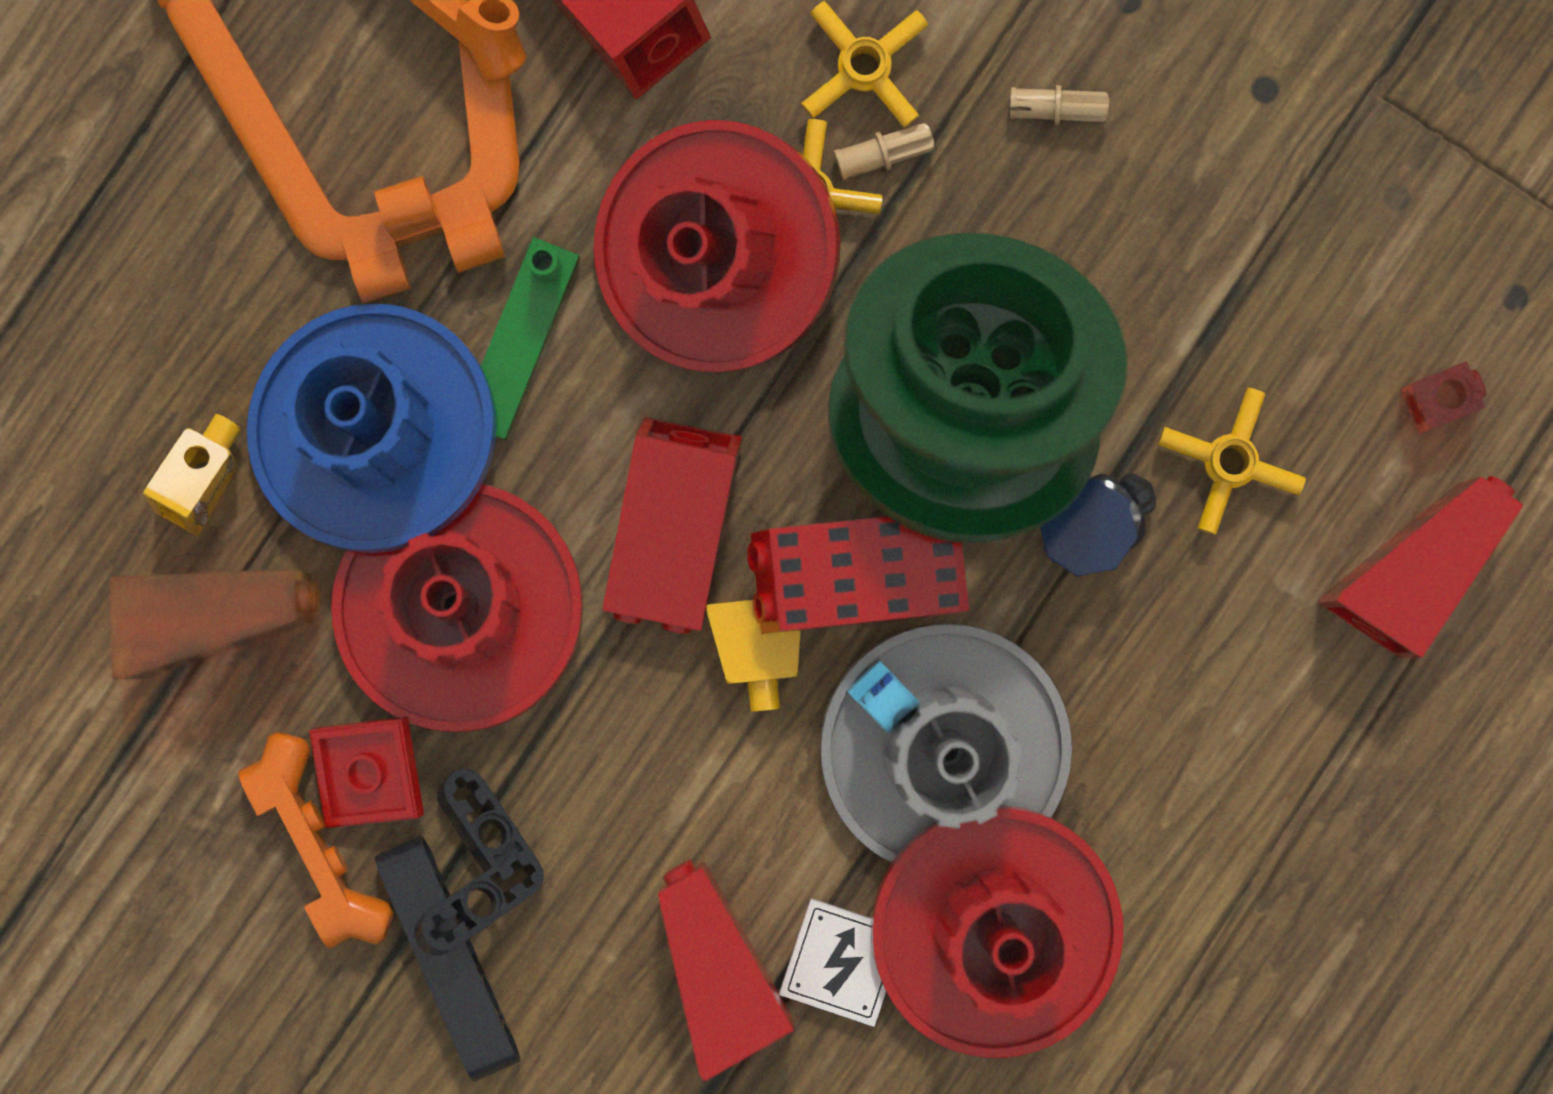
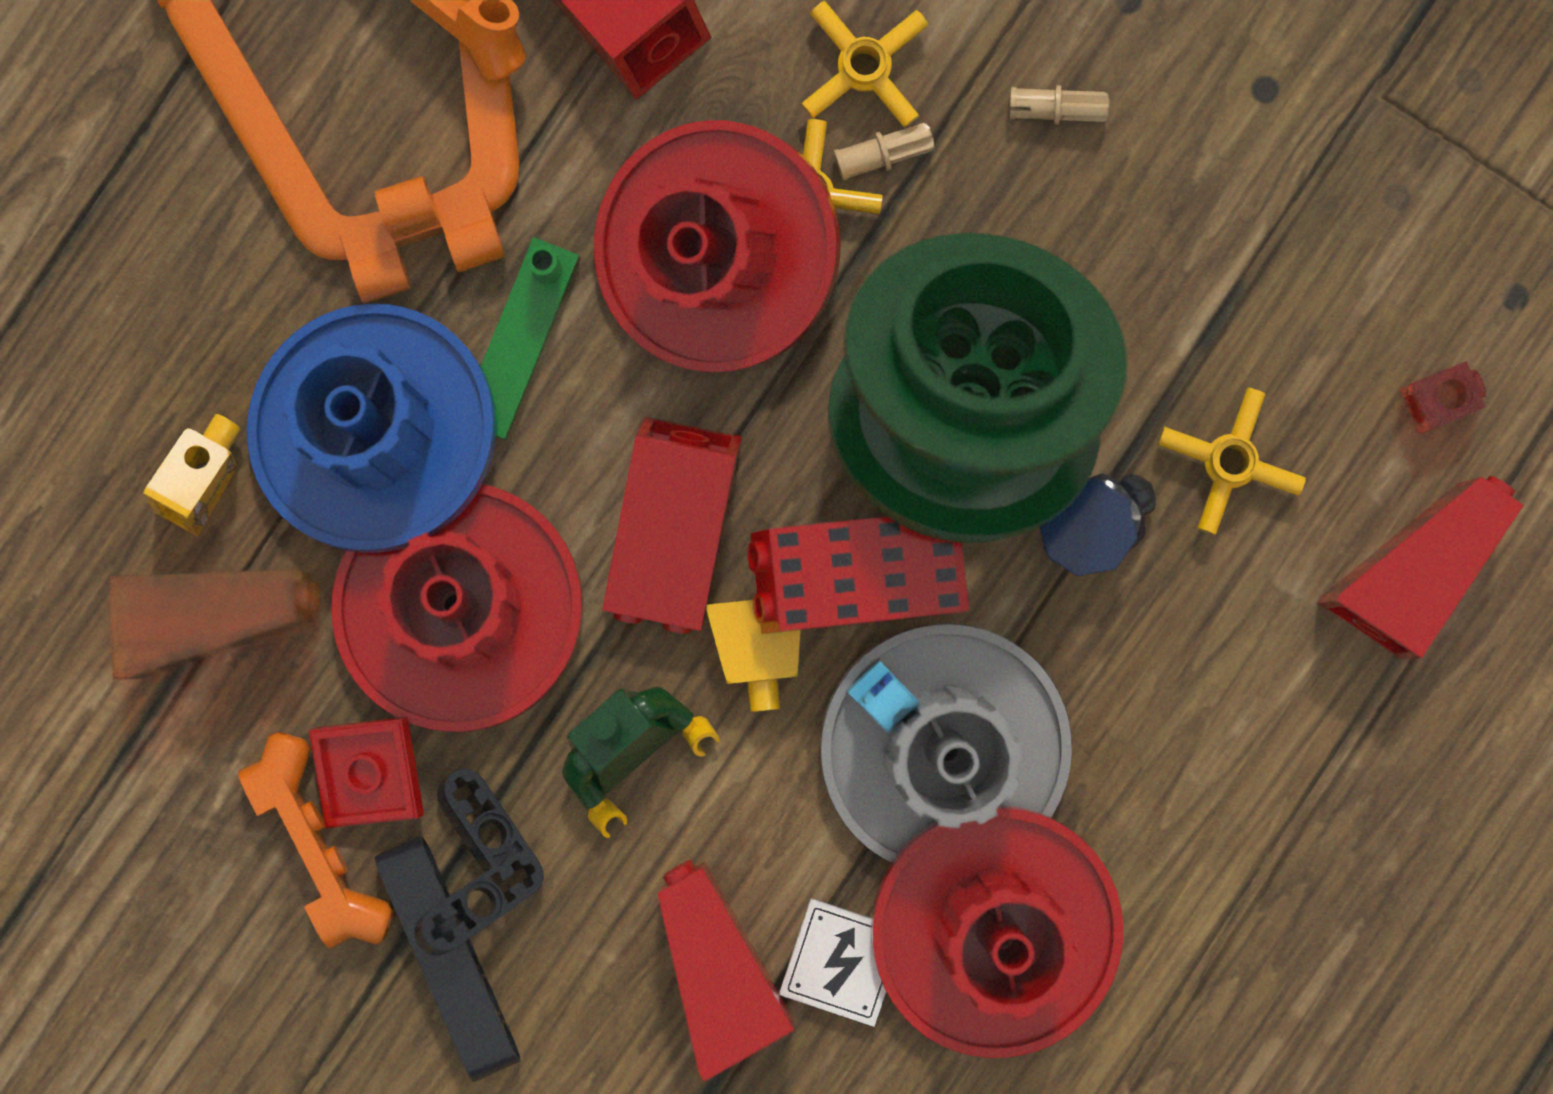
none -> dark green torso [562,687,720,838]

